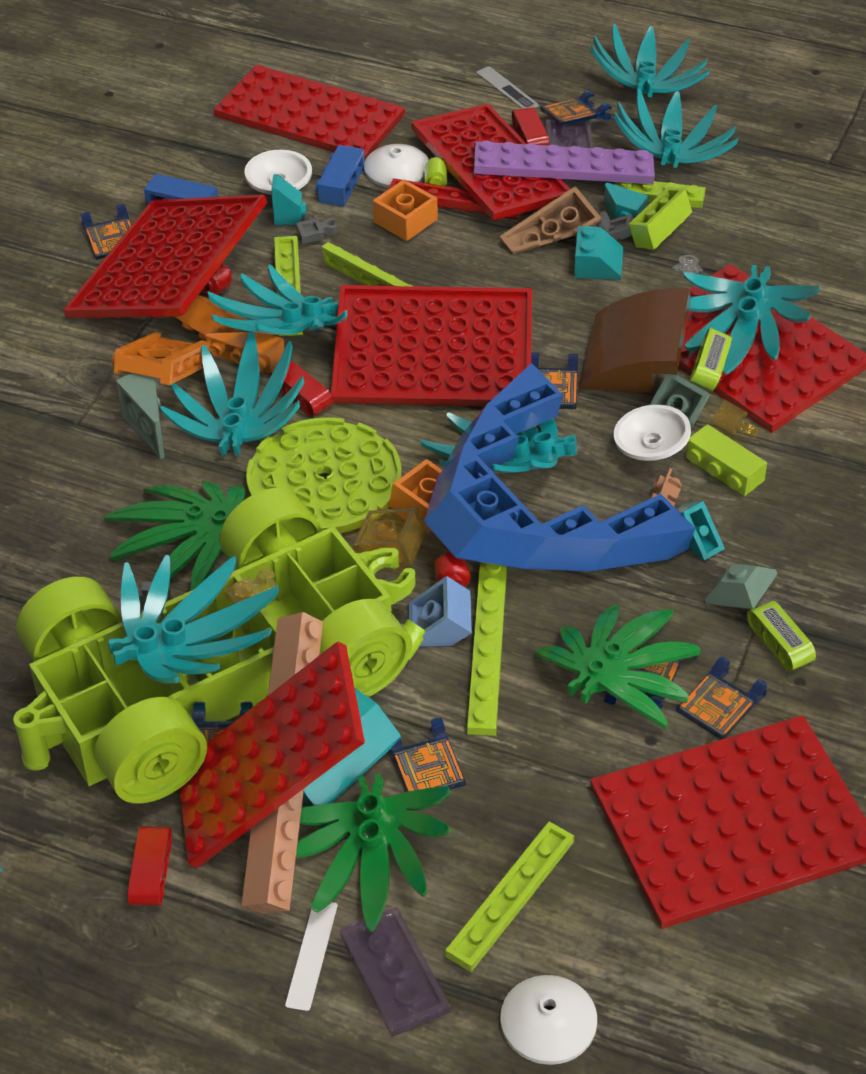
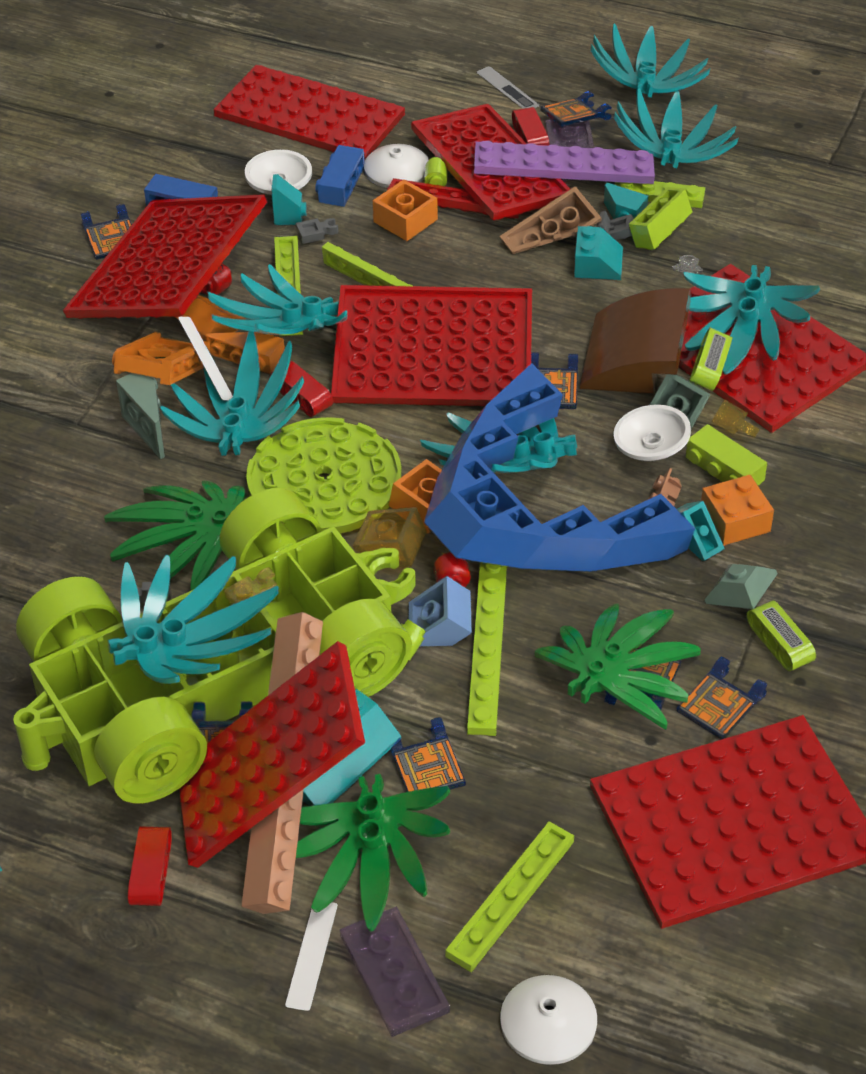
none -> white sticker [178,317,233,400]
none -> orange brick [701,475,774,546]

